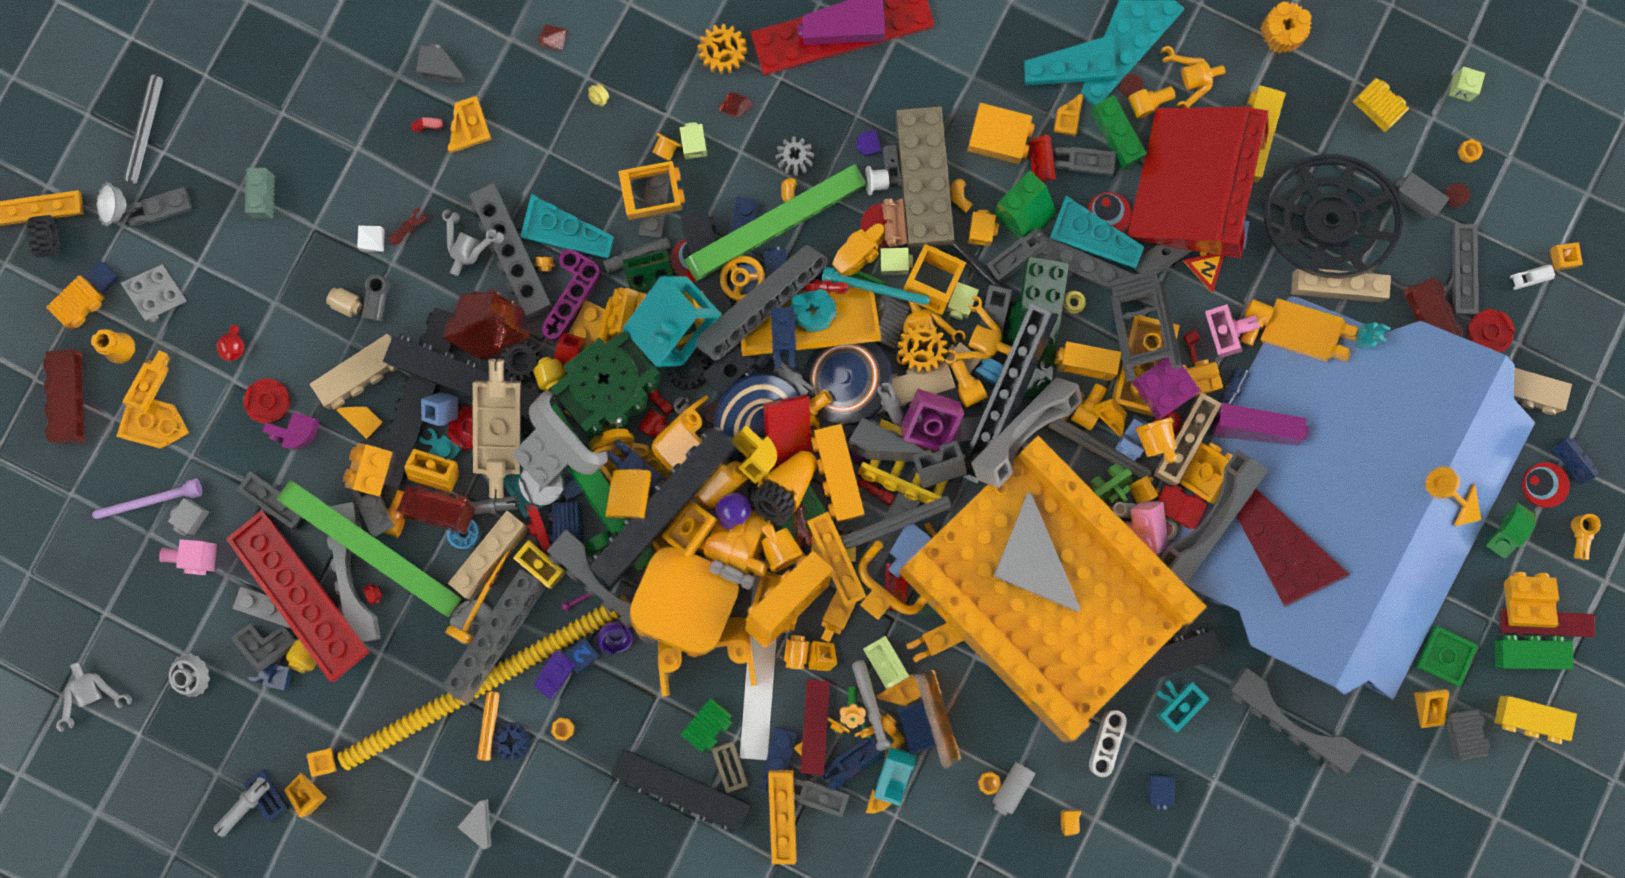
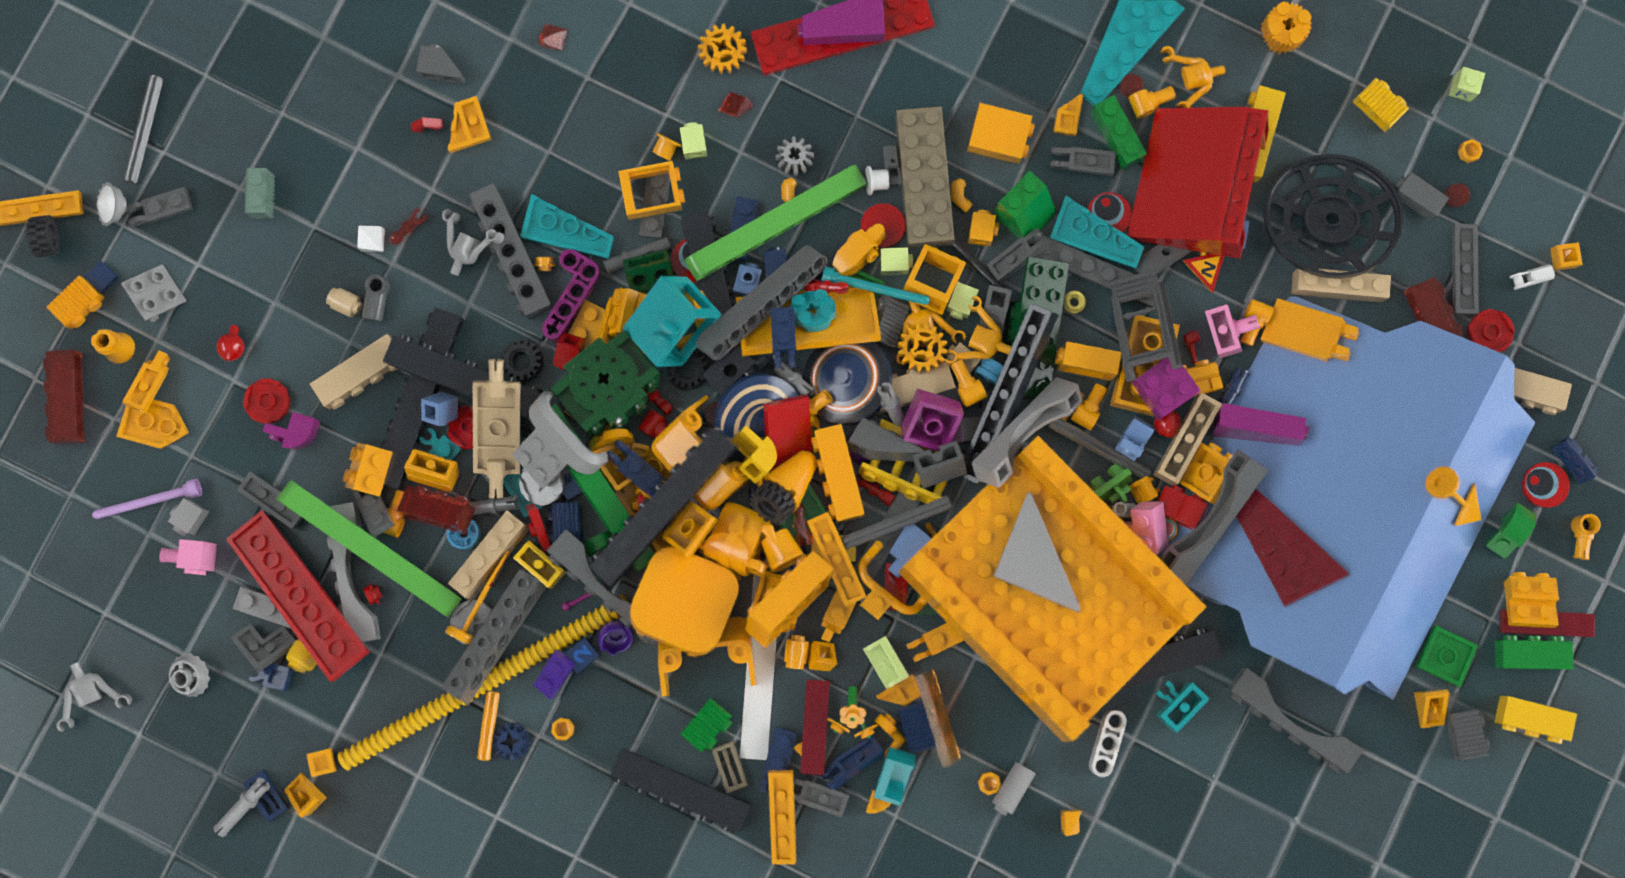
light orange tile [337,407,384,439] -> none
clear red piece [442,290,530,360] -> none
light grey slope [458,799,491,849] -> none
yellow head [533,357,566,392] -> none
light yellow plate [588,84,609,106] -> none
light orange slope [605,470,652,519] -> none
light grey hinge [673,396,692,415] -> none
light grey axle [709,560,755,590] -> none
dark purple hair [716,492,752,530] -> none
light orange piece [720,256,765,301] -> none
light grey piece [852,660,890,751] -> none
dark purple tile [856,129,882,156] -> none
nougat hinge [882,198,908,248] -> none
teal wing [1024,34,1116,85] -> none
red plate [1029,135,1056,183] -> none
light orange tile [1093,399,1127,437] -> none
light orange hat [1135,417,1177,463] -> none
dark blue brick [1147,775,1175,810] -> none
teal plate [1355,322,1390,350] -> none

